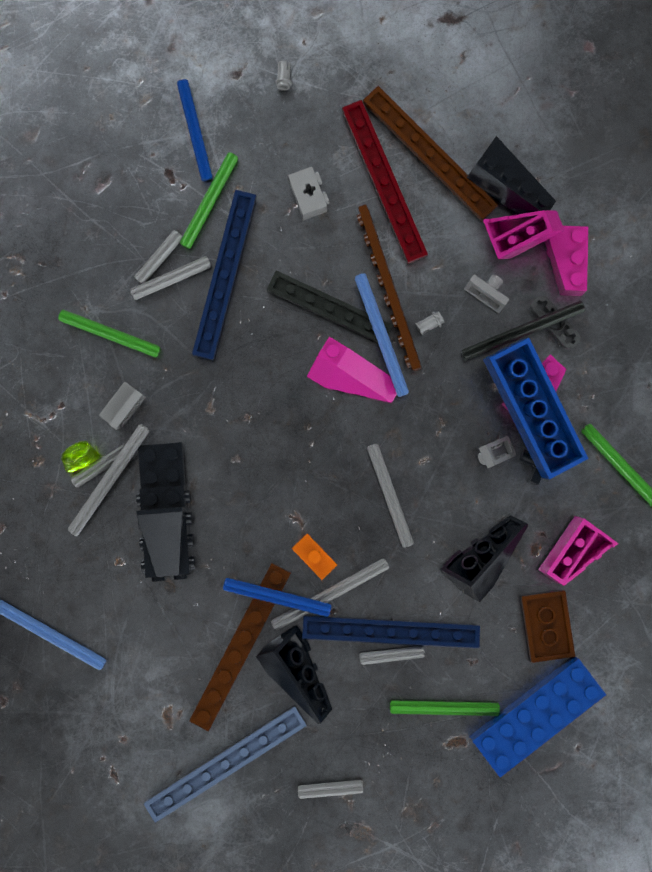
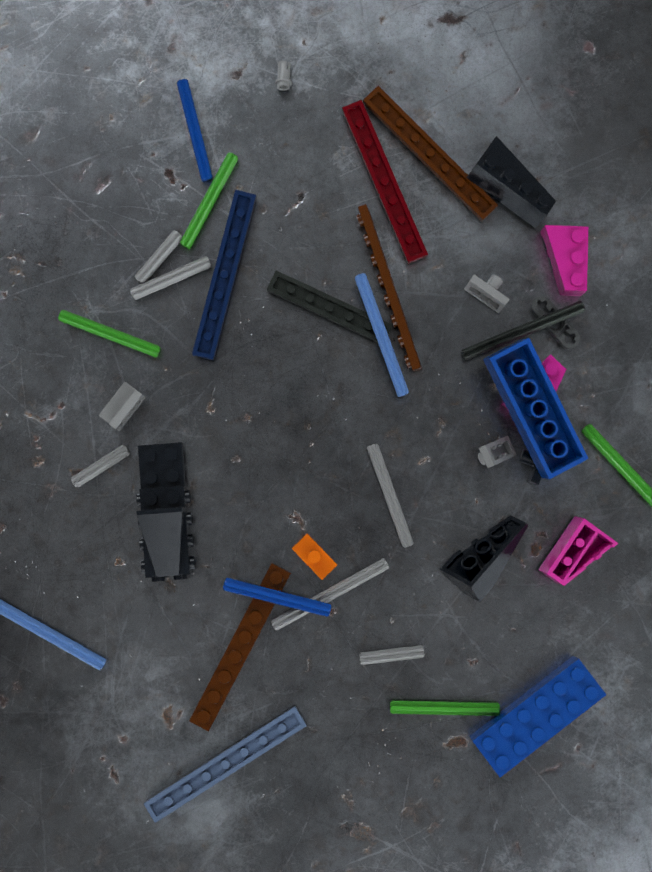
clear neon green piece [61,441,101,473] -> none
light grey axle [68,424,149,536] -> none
black wedge [256,625,332,724] -> none
light grey brick [288,167,330,221] -> none
light grey axle [298,780,363,799] -> none
dark blue plate [302,616,480,649] -> none
dark pink wedge [307,337,397,403] -> none
light grey pin [415,311,444,335] -> none
dark pink wedge [483,210,565,259] -> none
reddish brown plate [520,590,575,663] -> none

